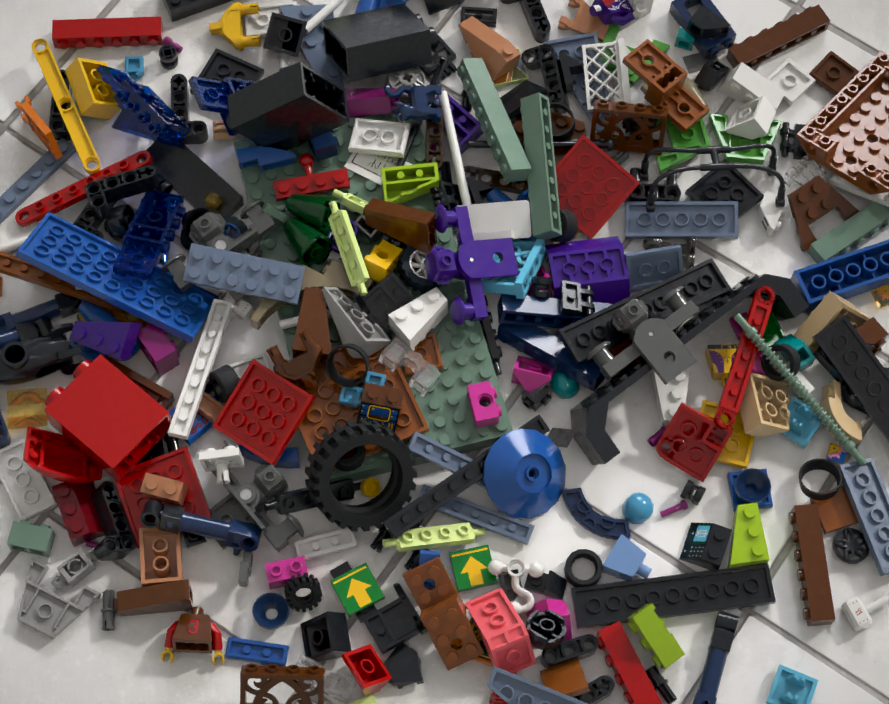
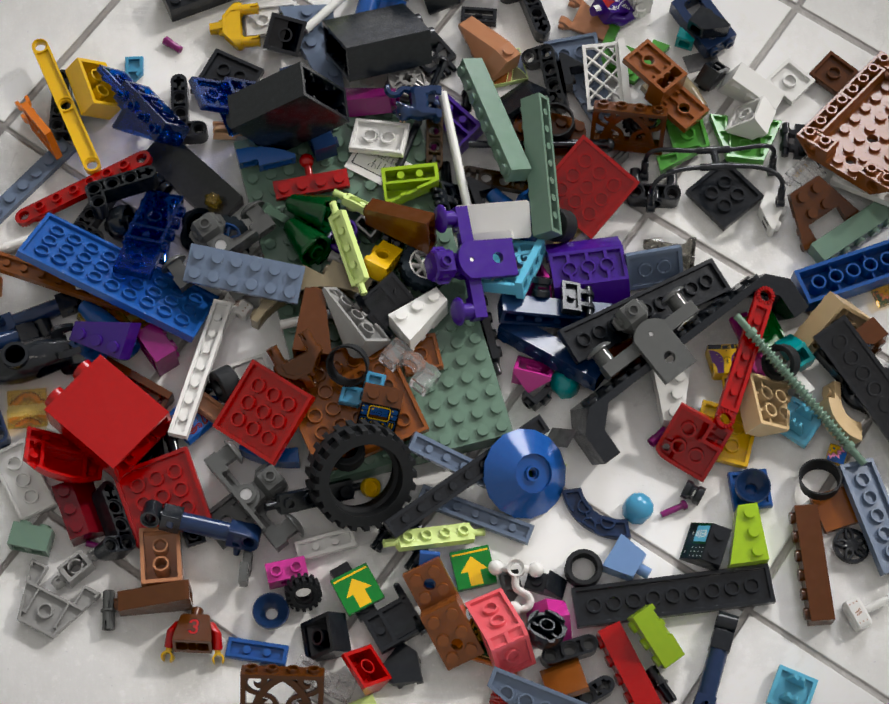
red brick [52,17,163,49] -> none
nougat brick [140,473,188,506] -> none
black wheel [159,45,178,70] -> none
white plate [199,446,244,485] -> none
dark pink brick [467,381,502,428] -> none
sand blue plate [625,201,738,239] -> none
reddish brown brick [726,4,830,68] -> none

